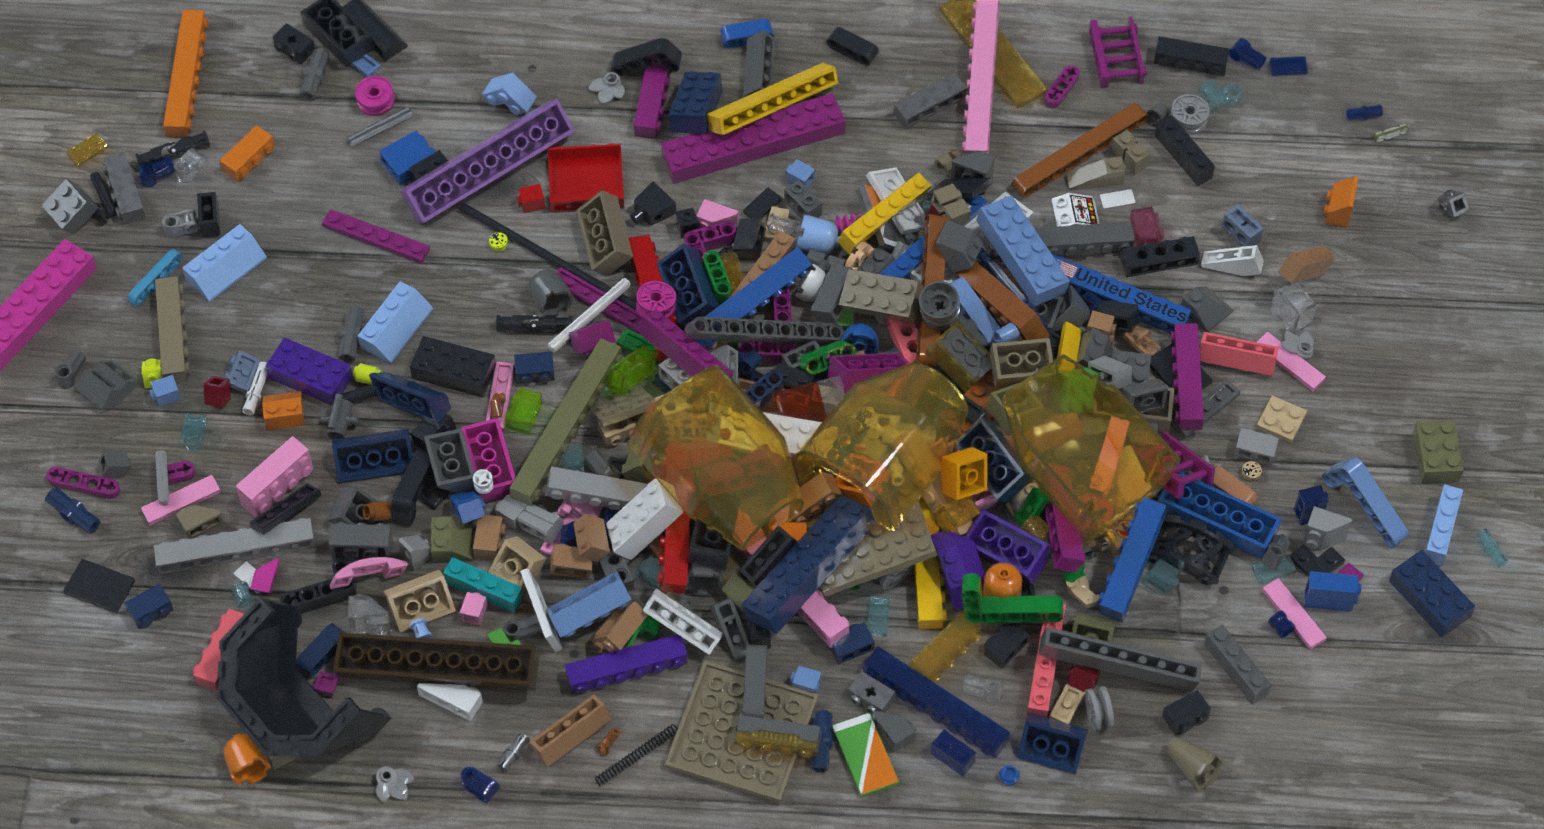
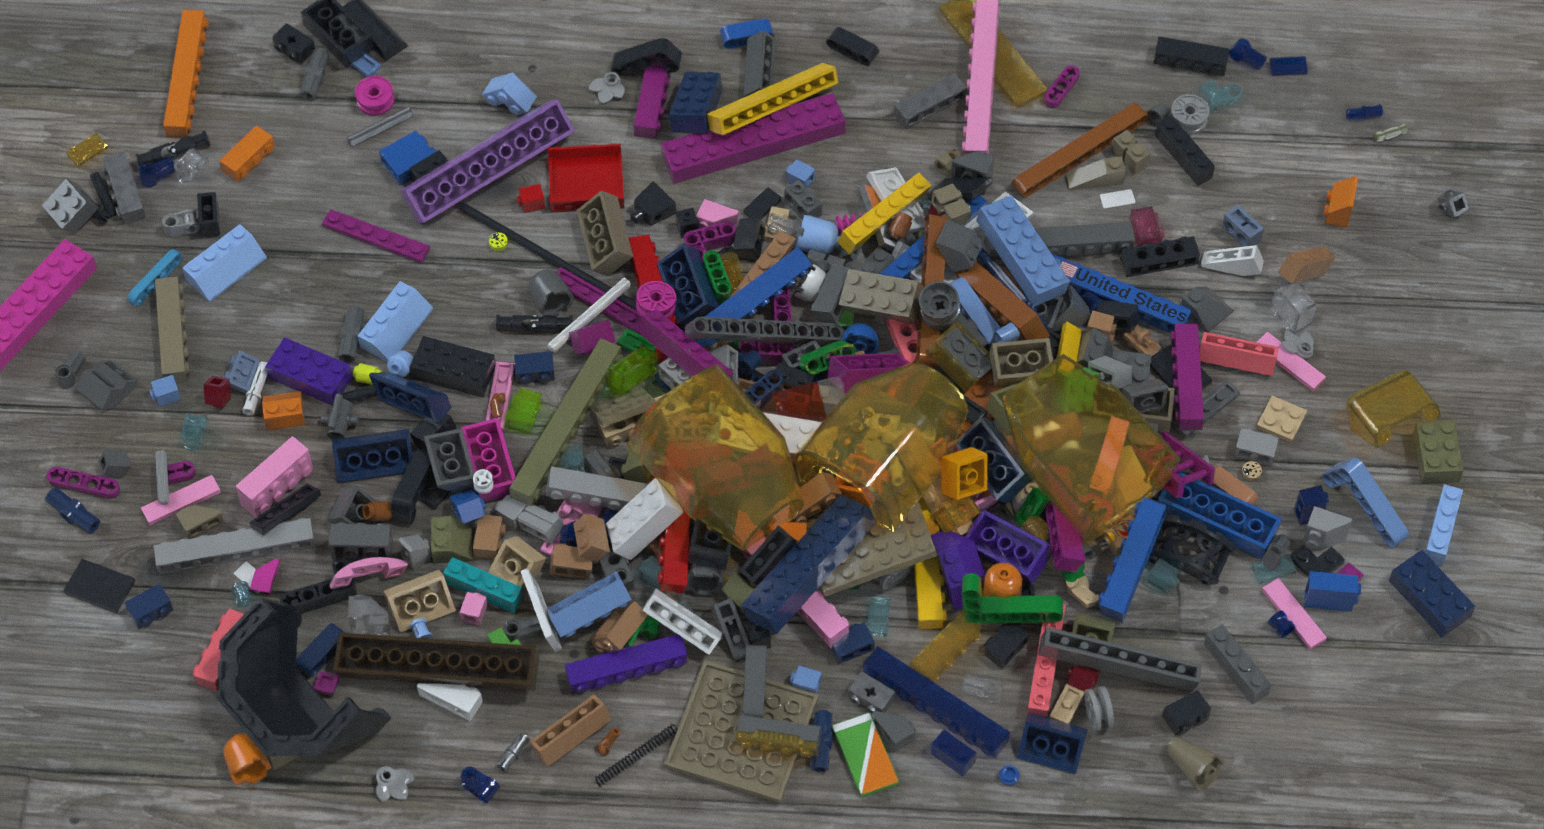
neon yellow bracket [142,359,163,389] -> none
light nougat plate [845,242,875,270] -> none
white piece [1052,193,1100,226] -> none
magenta fence [1089,16,1147,88] -> none
clear light blue pin [1476,528,1508,567] -> none
none -> light blue head [387,351,413,378]
none -> dark orange brick [888,211,913,240]
none -> clear yellow windscreen [1346,370,1441,449]

